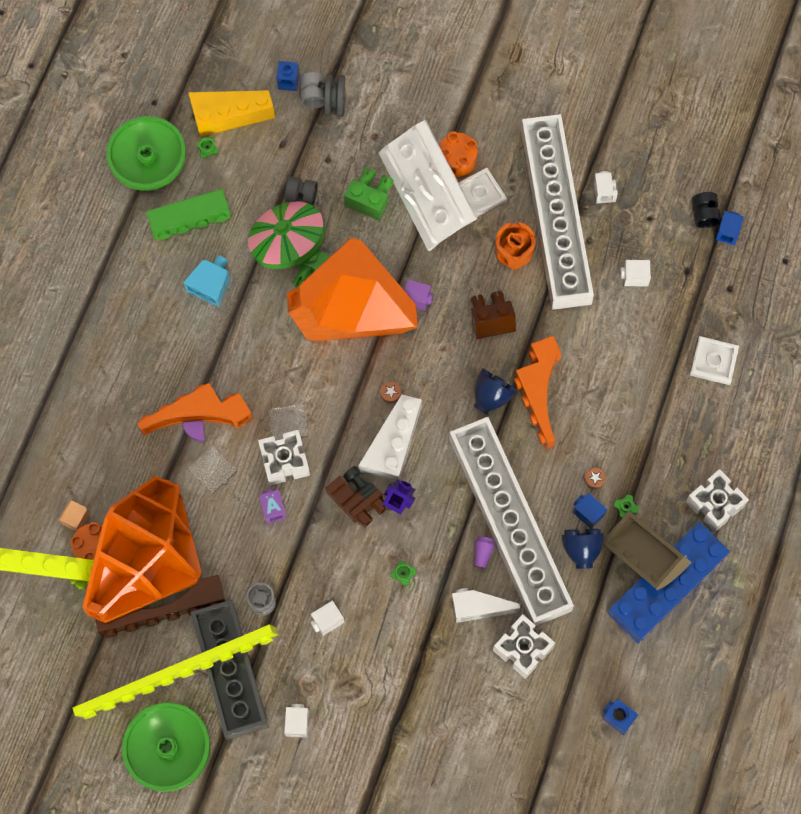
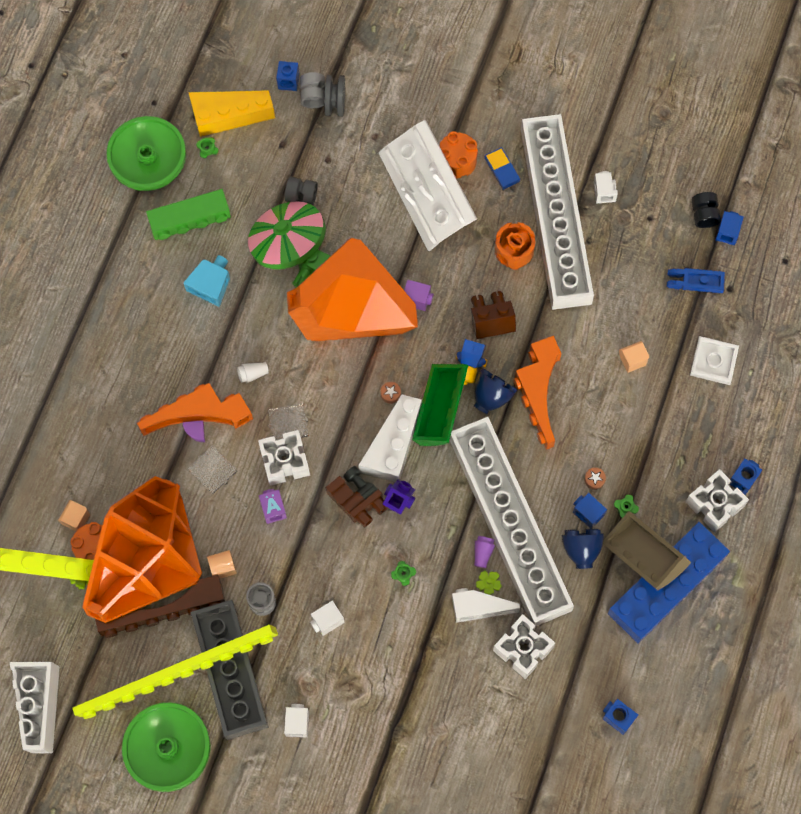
bright green brick [344,167,394,221] -> none
white tile [458,168,507,217] -> none
white brick [620,260,651,286] -> none
none -> white wedge [10,662,60,753]
none -> light nougat piece [207,550,237,579]
none -> white cone [237,362,269,383]
none -> green slope [412,364,468,446]
none -> blue piece [456,339,488,385]
none -> lime plant [476,570,502,595]
none -> blue tile [484,147,520,190]
none -> light nougat piece [619,341,649,373]
none -> blue hinge [667,268,725,293]
none -> blue brick [729,459,762,495]

